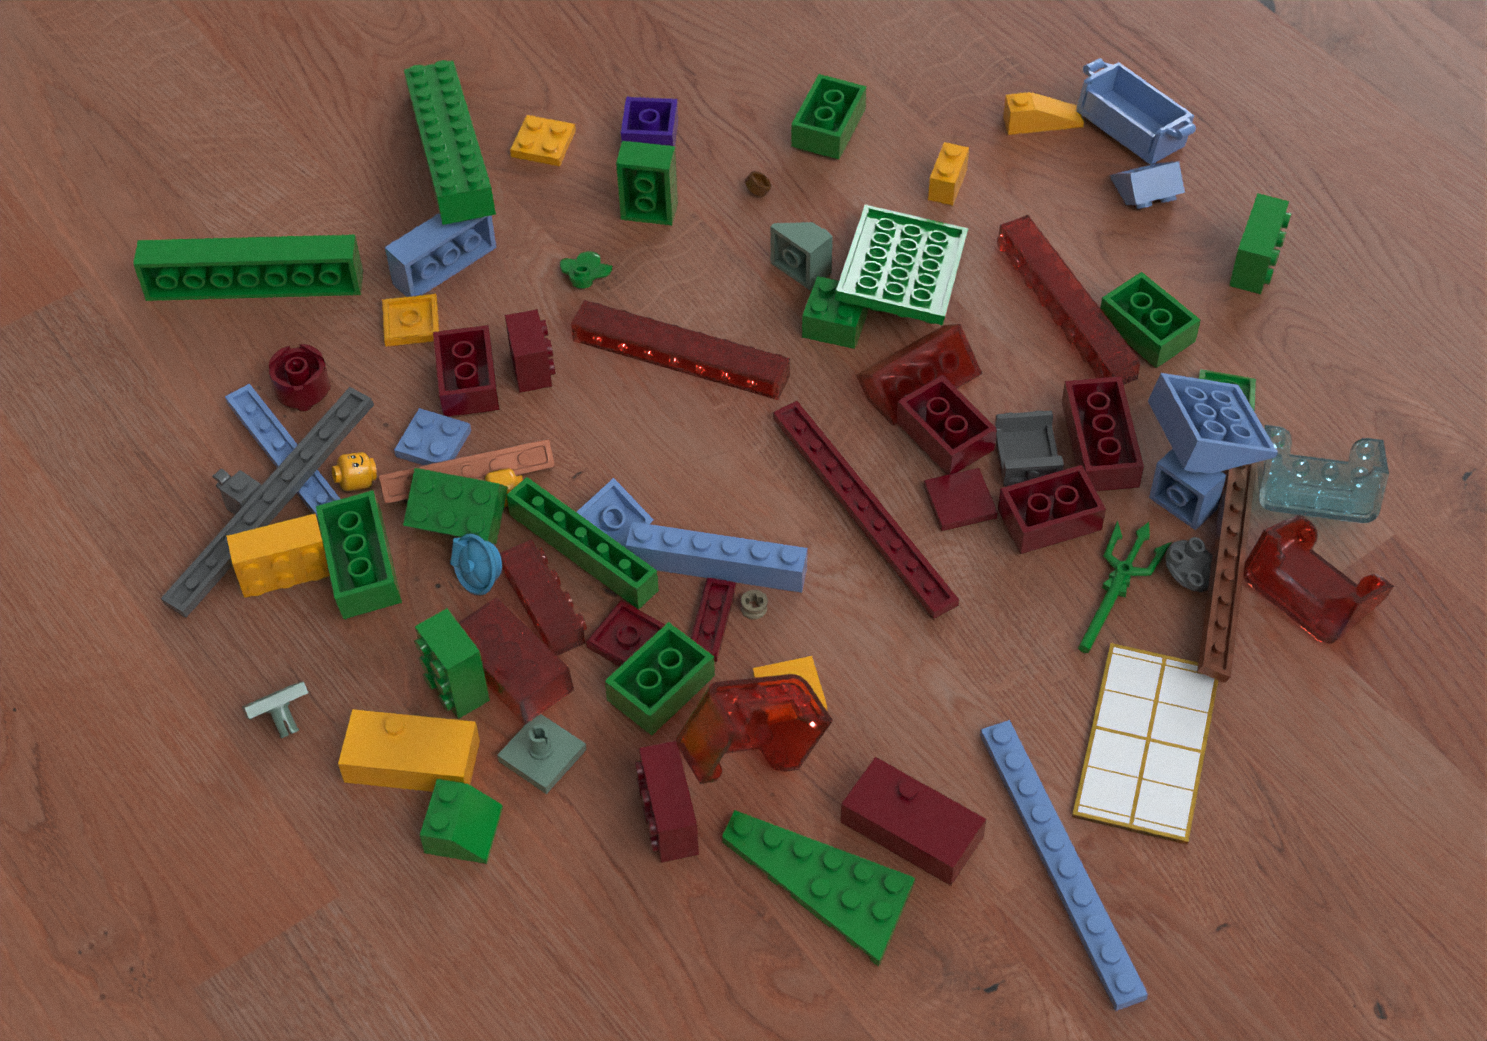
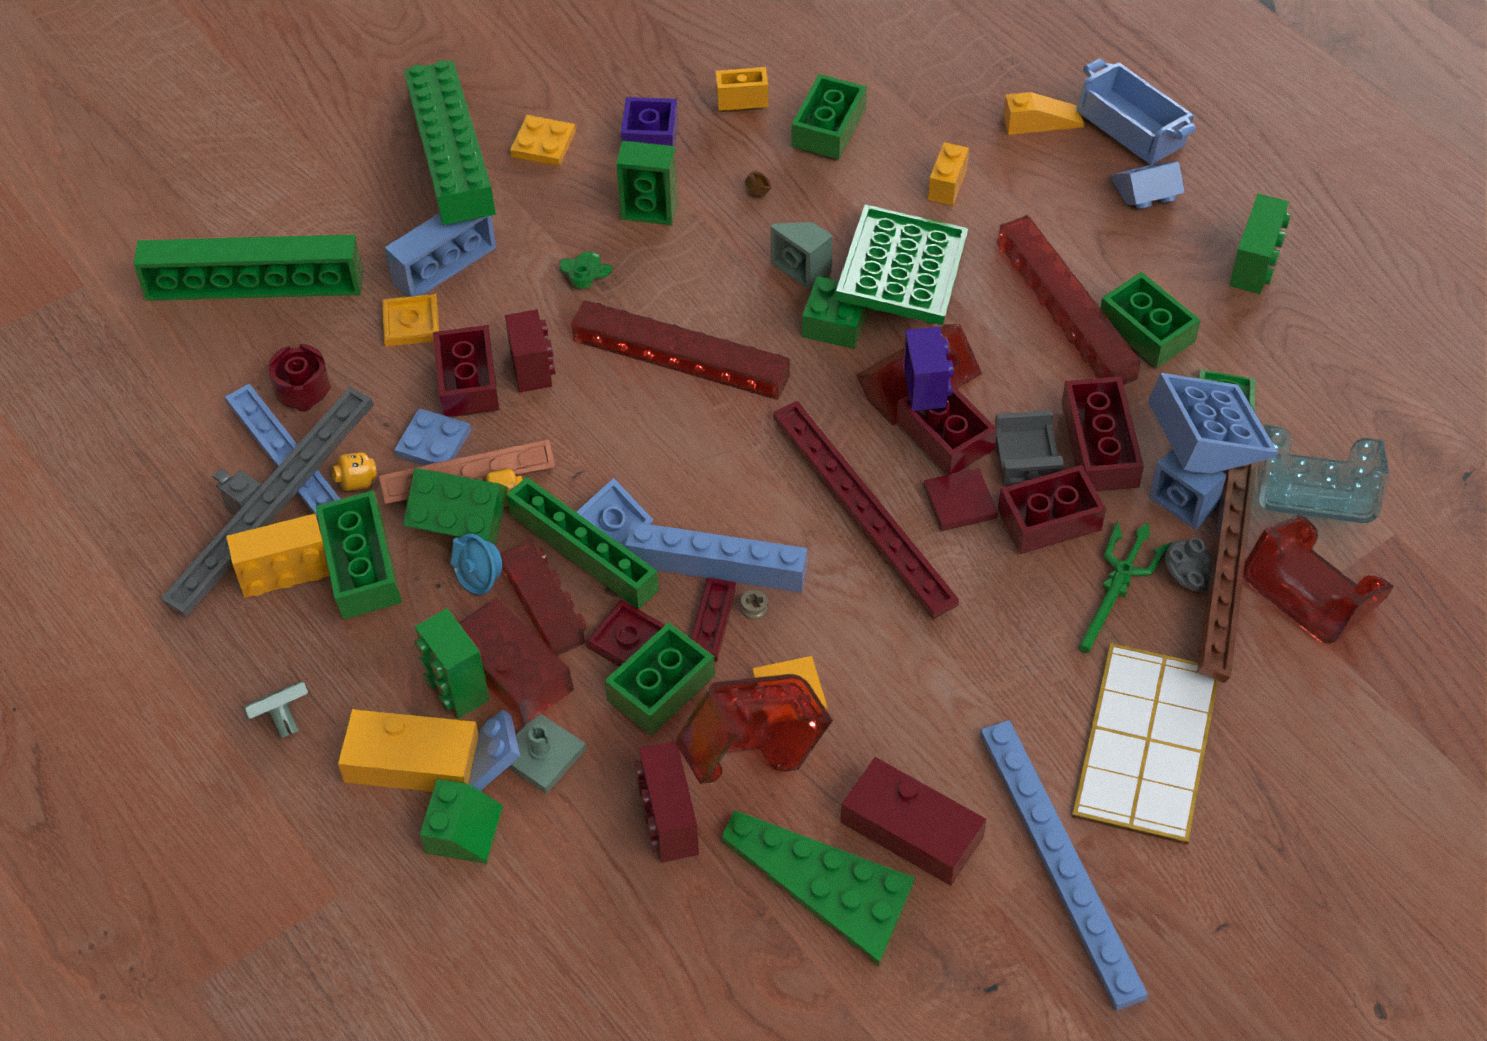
none -> medium blue wing [468,709,520,791]
none -> light orange brick [715,67,769,111]
none -> dark purple brick [903,327,954,411]

